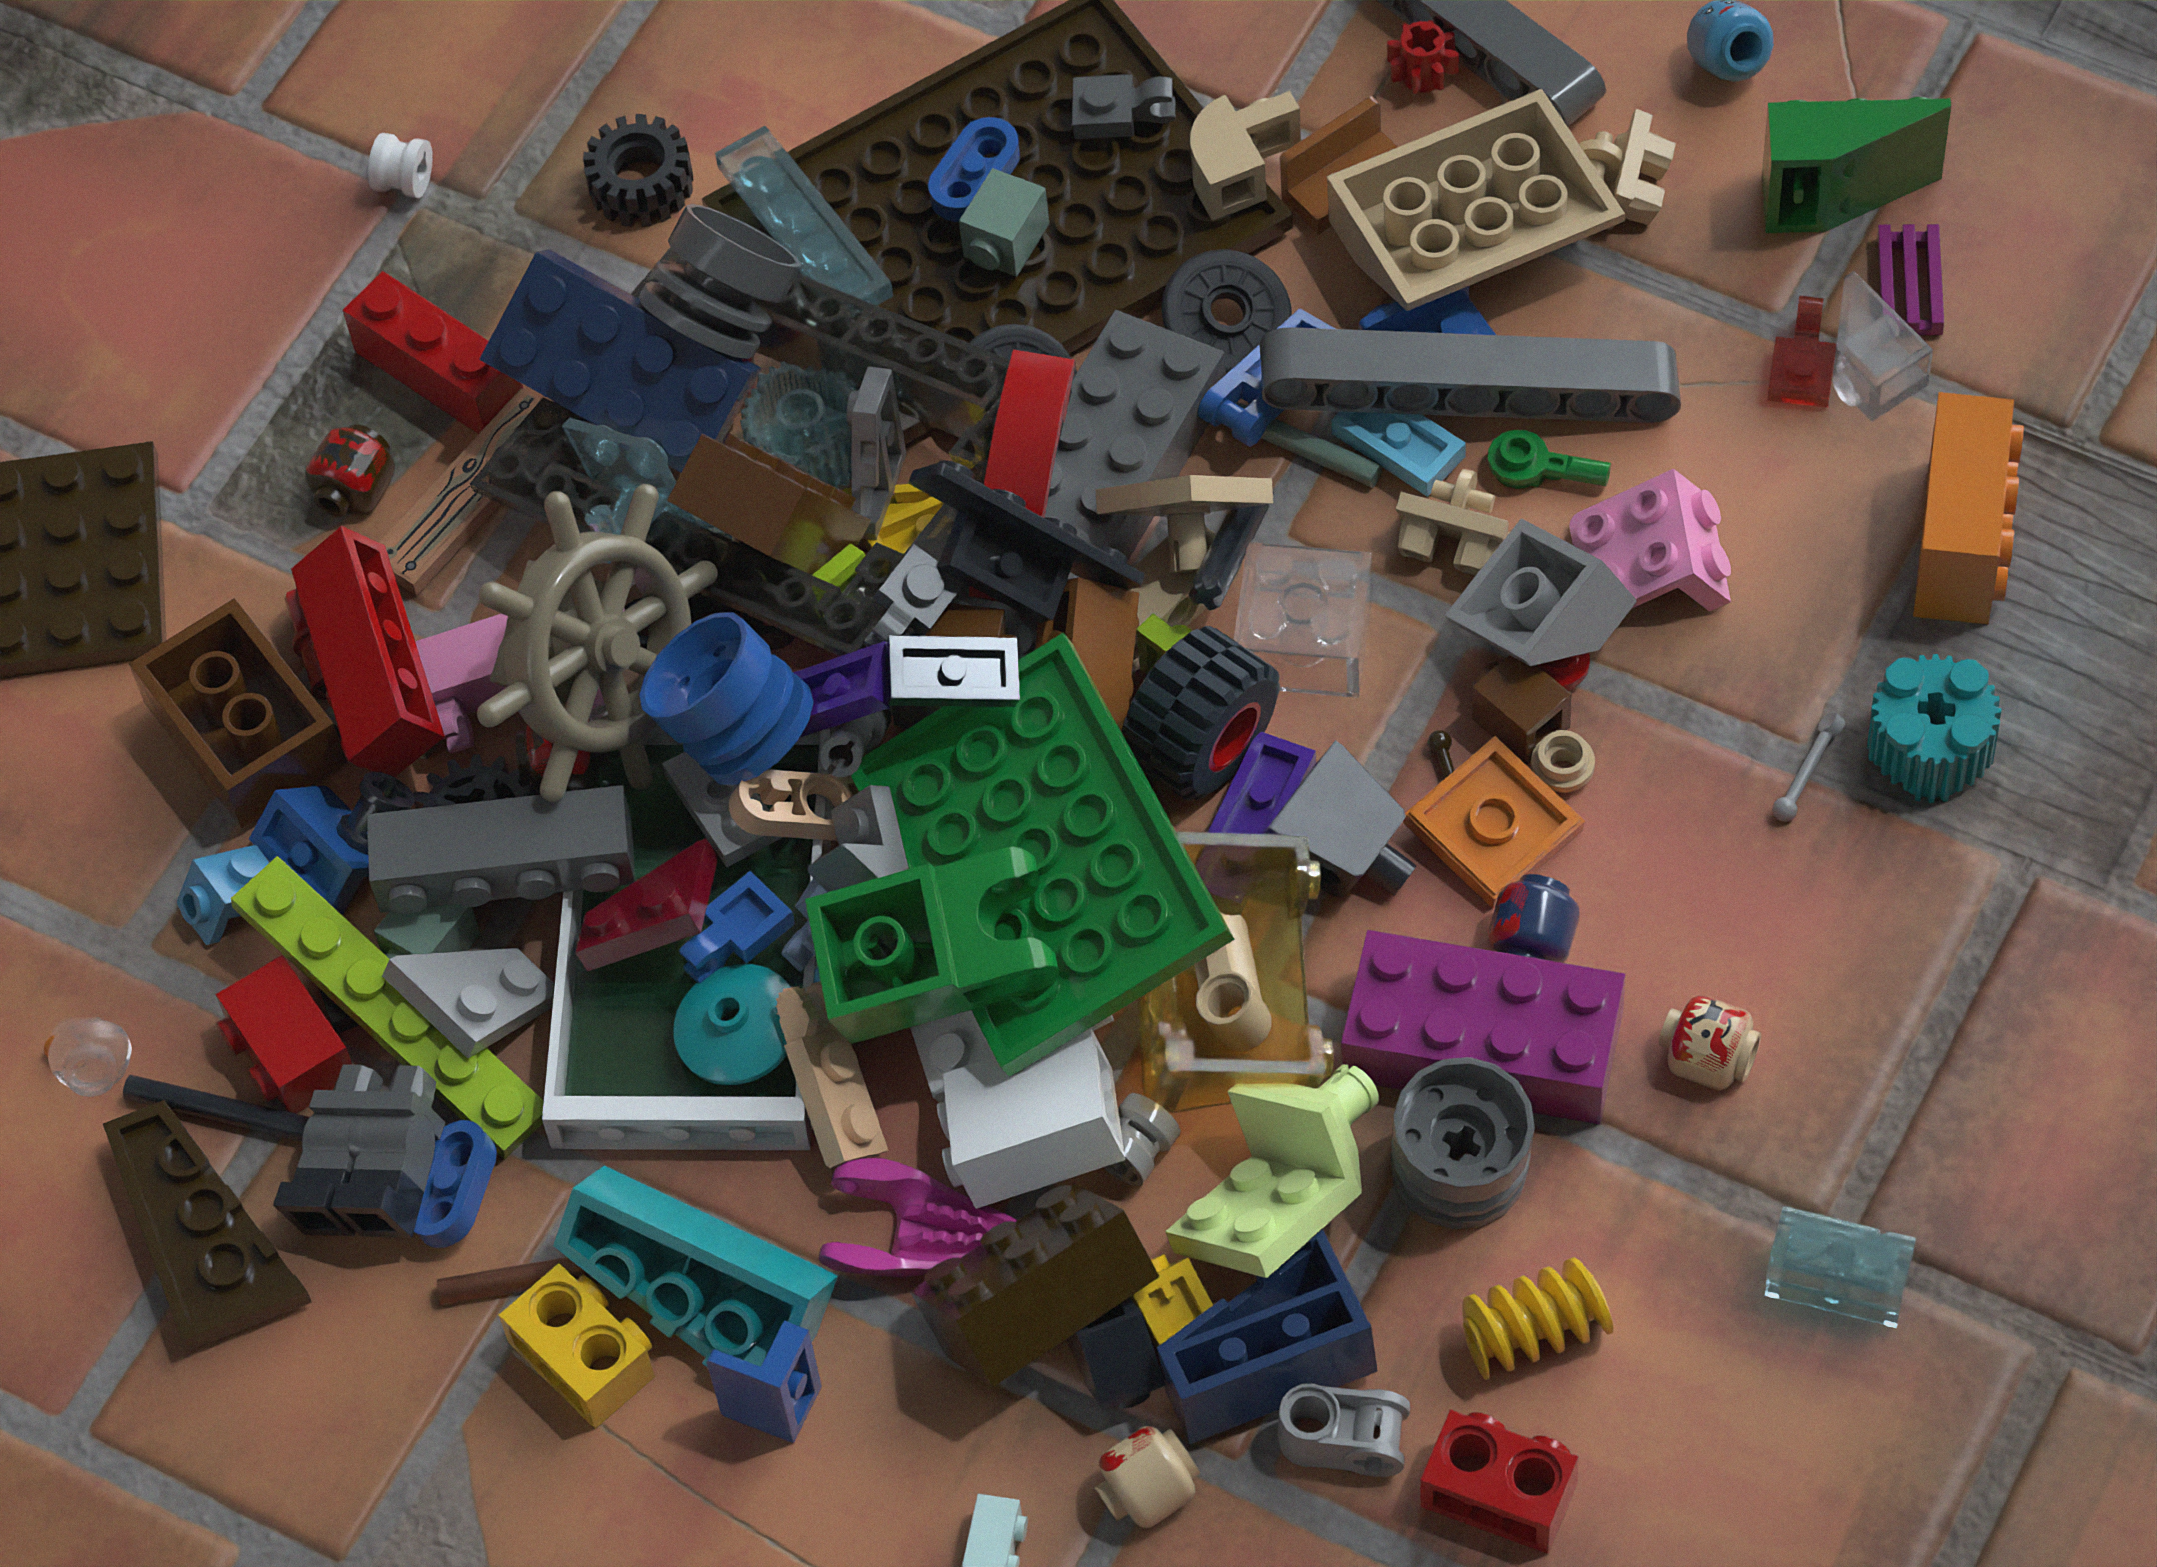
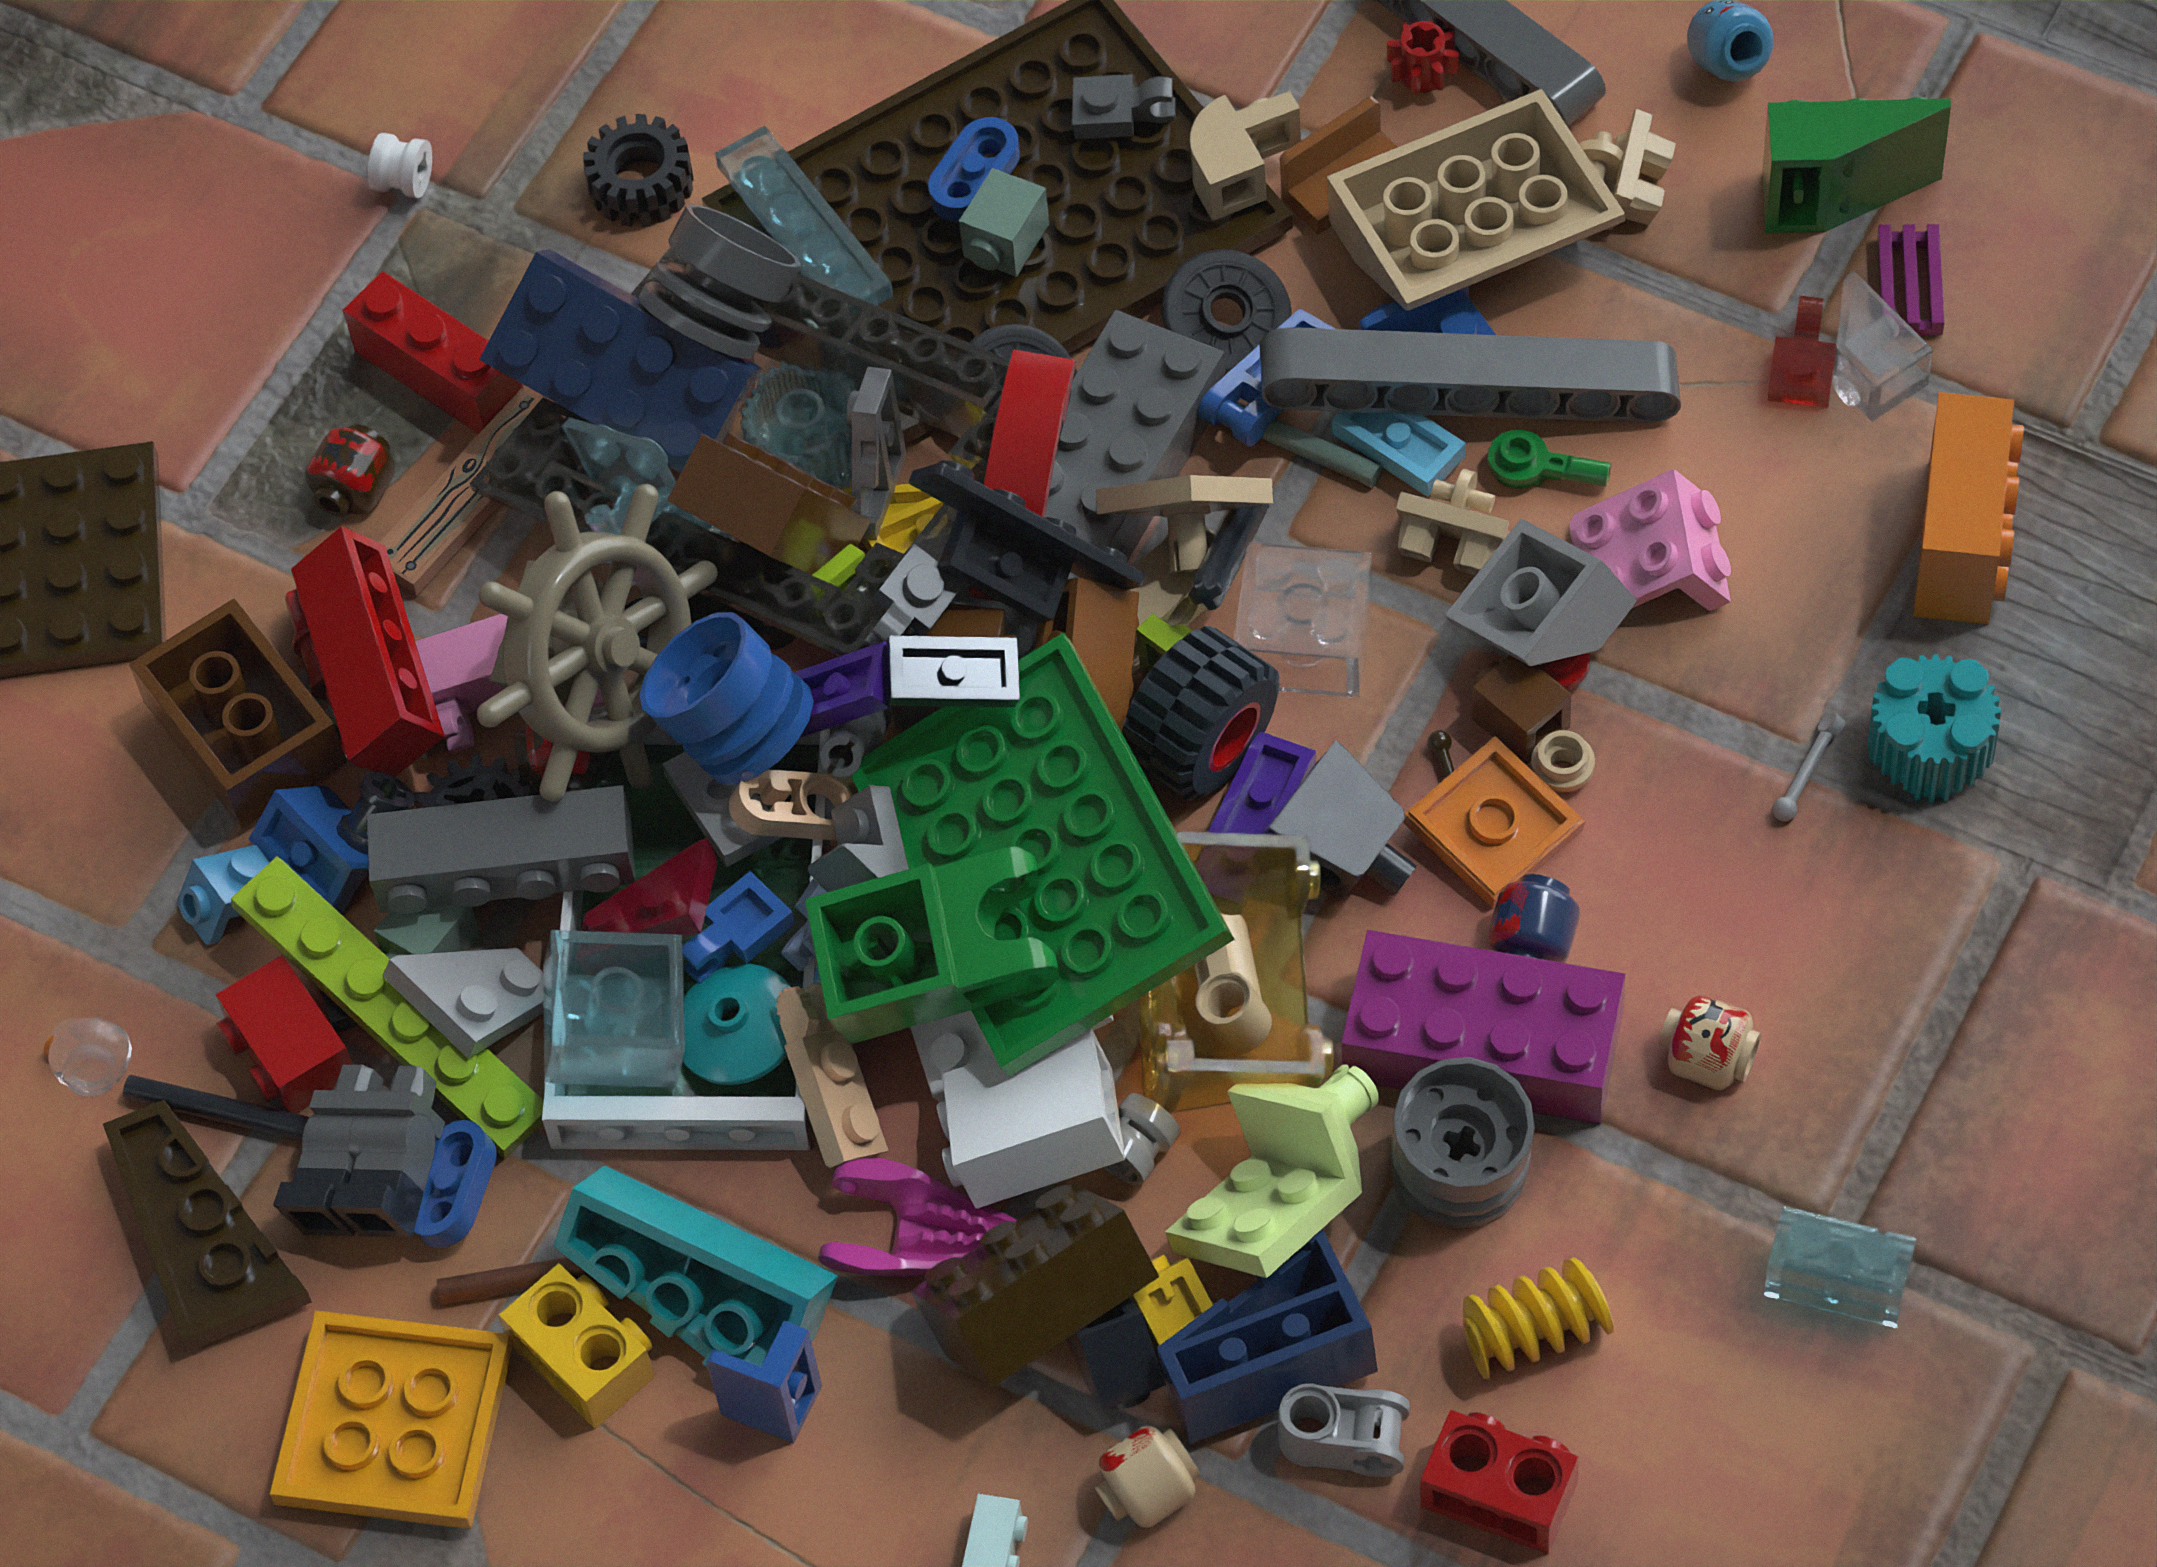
none -> light orange plate [270,1311,513,1529]
none -> clear light blue brick [543,930,685,1088]

